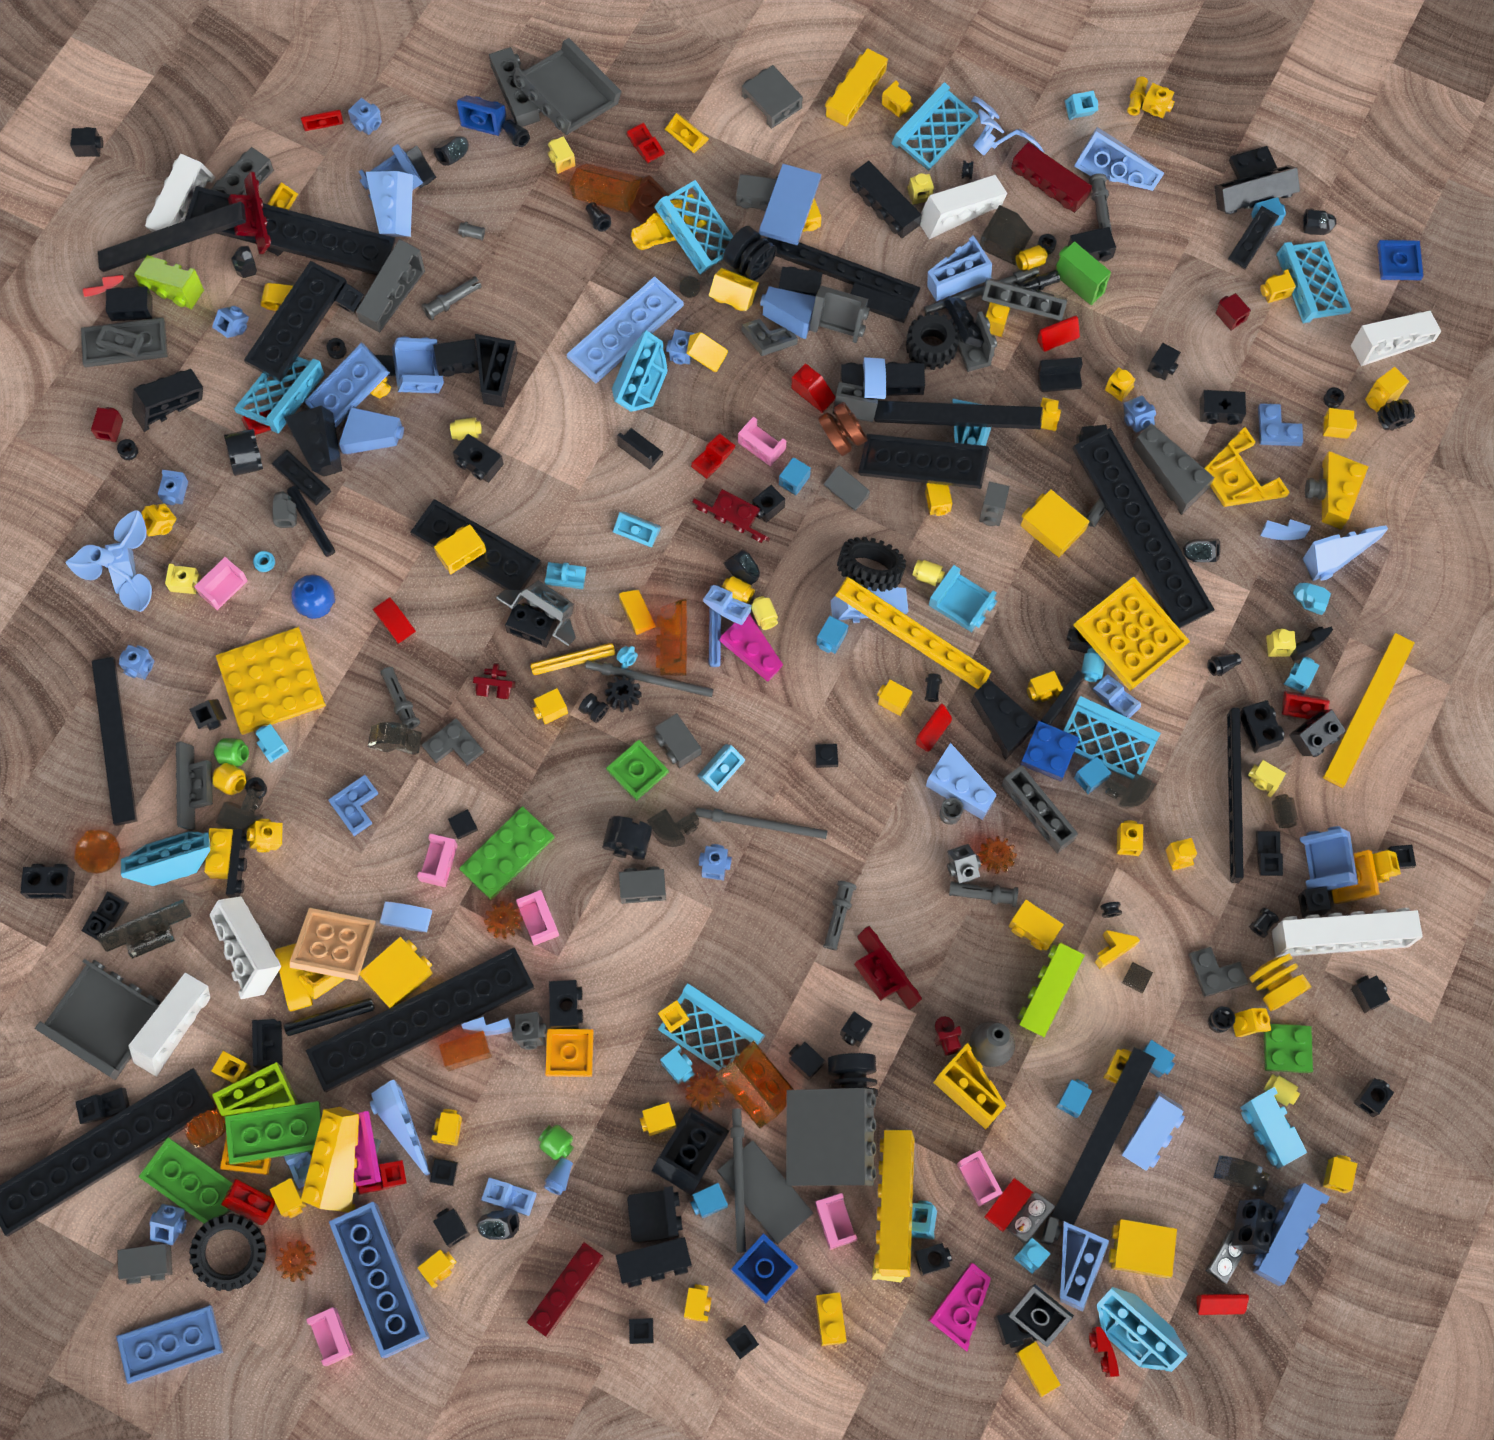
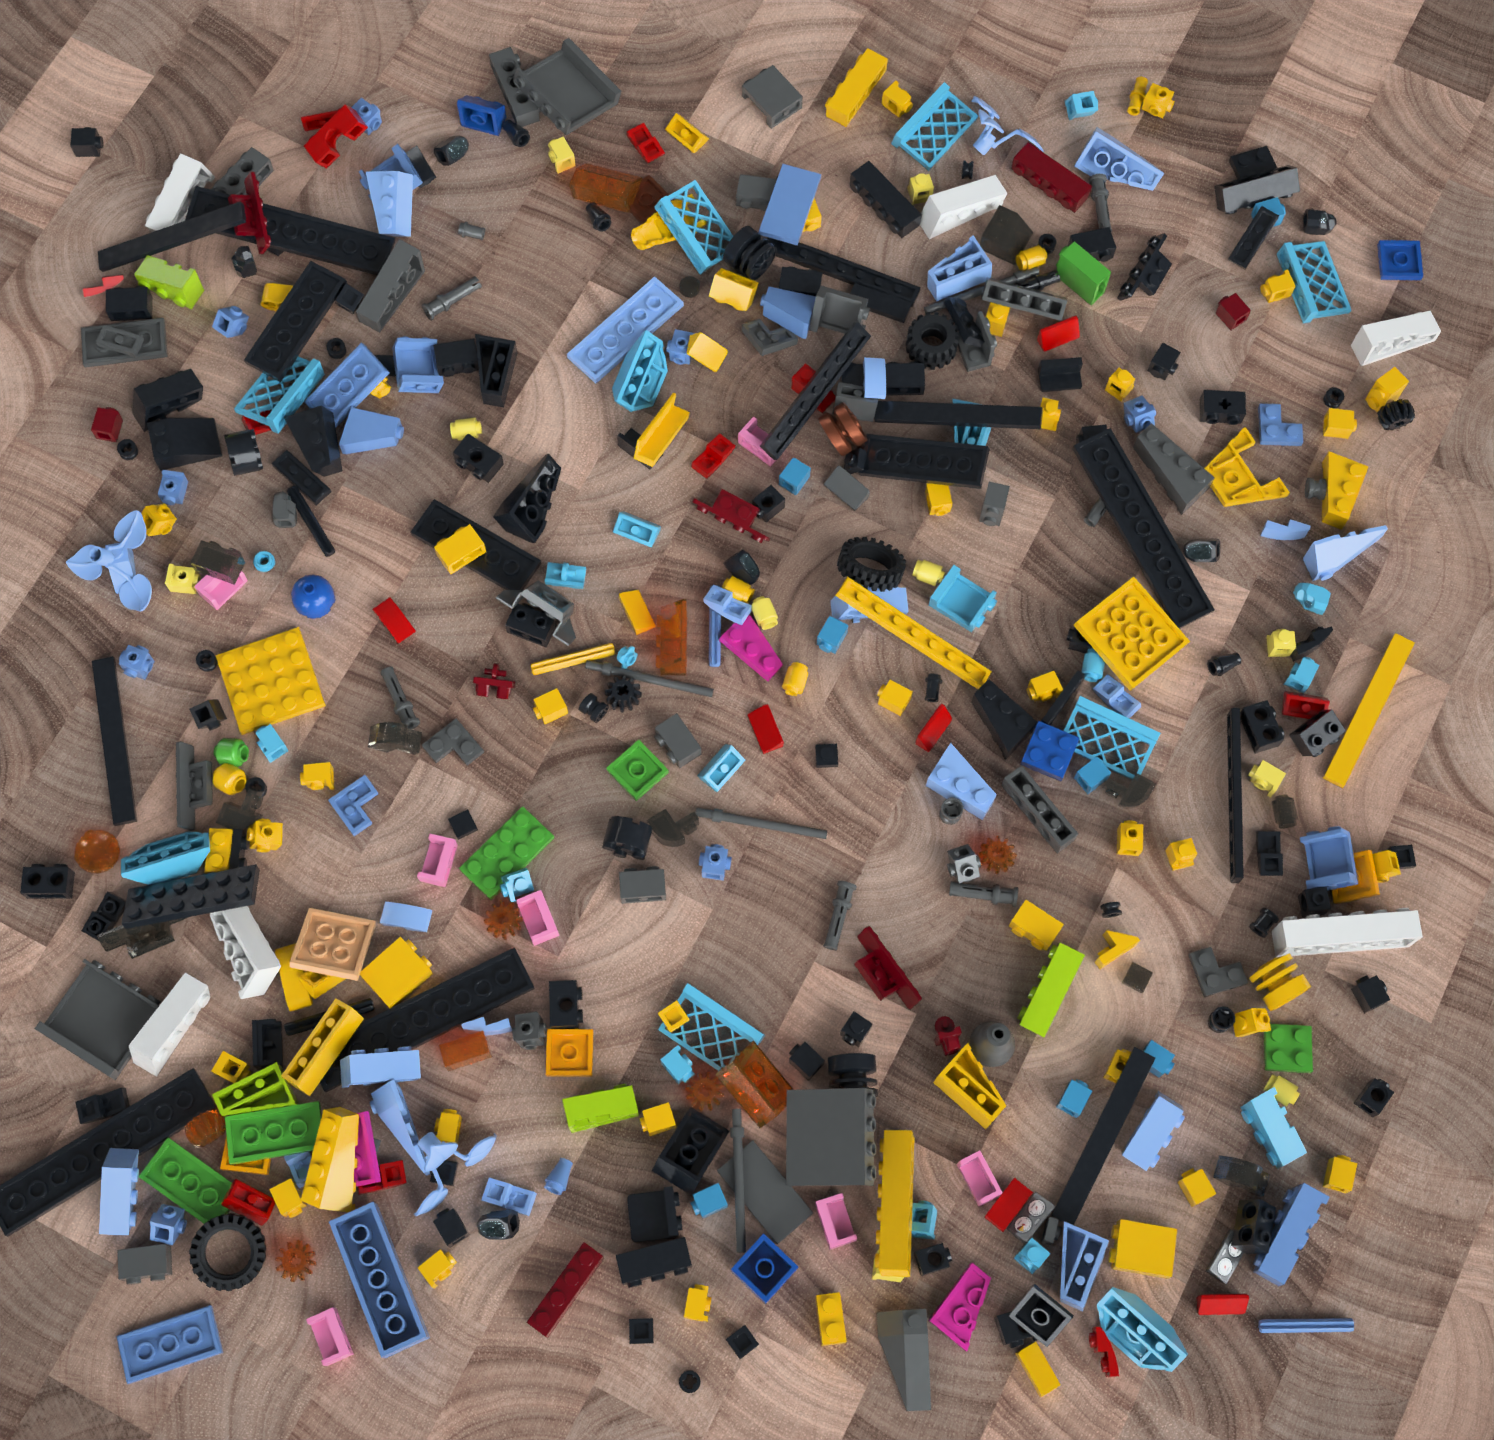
yellow slope [267,182,298,210] -> none
bright green head [538,1125,574,1160] -> none
yellow brick [1021,490,1090,558] -> none
none -> light blue wedge [99,1148,139,1235]
none -> black plate [121,864,260,929]
none -> black slope [147,418,222,471]
none -> clear smoke brick [190,540,246,585]
none -> black bush [196,650,218,672]
none -> yellow brick [281,998,364,1096]
none -> yellow brick [300,762,335,790]
none -> red arch [304,104,368,169]
none -> light blue wedge [340,1046,421,1088]
none -> light blue plant [414,1132,497,1217]
none -> black wedge [493,453,561,543]
none -> medium azure bracket [500,868,534,902]
none -> lime wedge [562,1084,639,1133]
none -> yellow panel [634,392,690,467]
none -> black bush [679,1370,701,1393]
none -> red slope [747,704,784,754]
none -> black plate [760,322,871,460]
none -> yellow brick [782,662,808,696]
none -> black plate [844,448,866,474]
none -> dark grey wedge [876,1309,931,1411]
none -> black bracket [1117,233,1172,301]
none -> yellow brick [1178,1168,1216,1207]
none -> medium blue axle [1258,1318,1354,1333]

